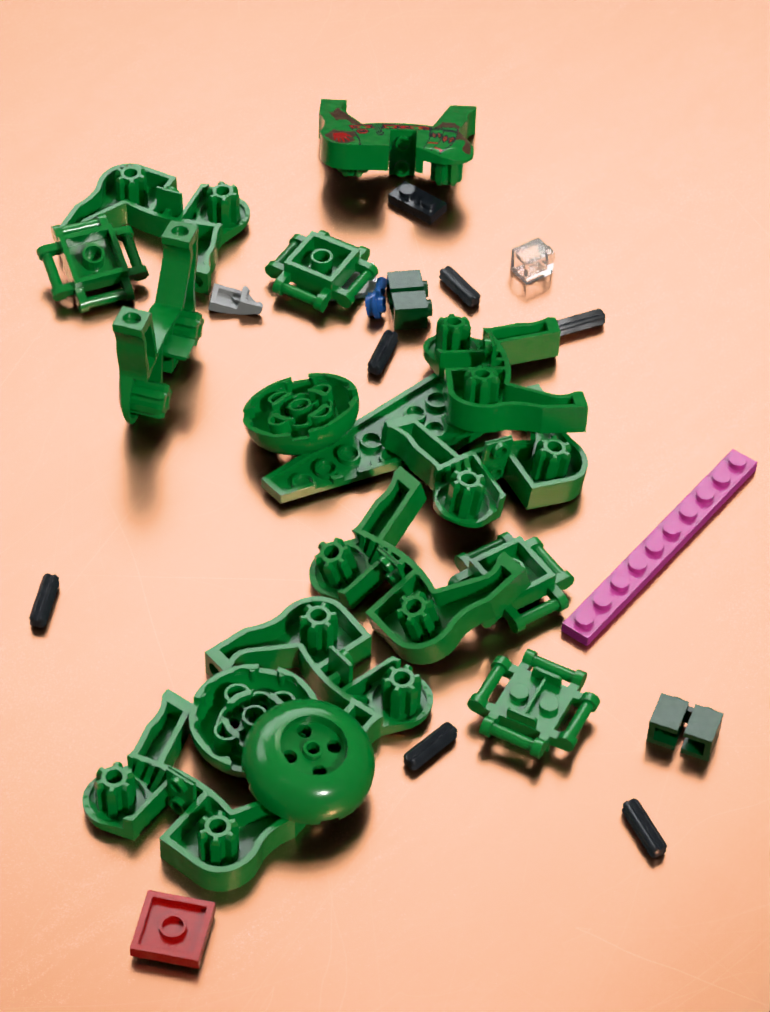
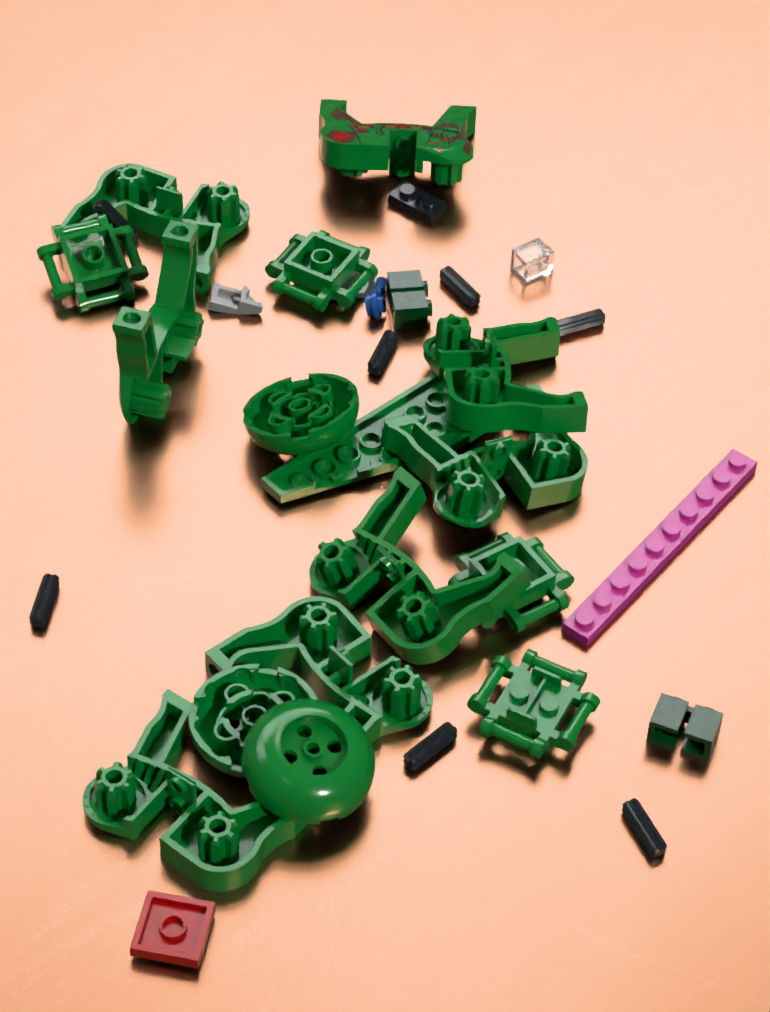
none -> black axle [93,198,138,240]

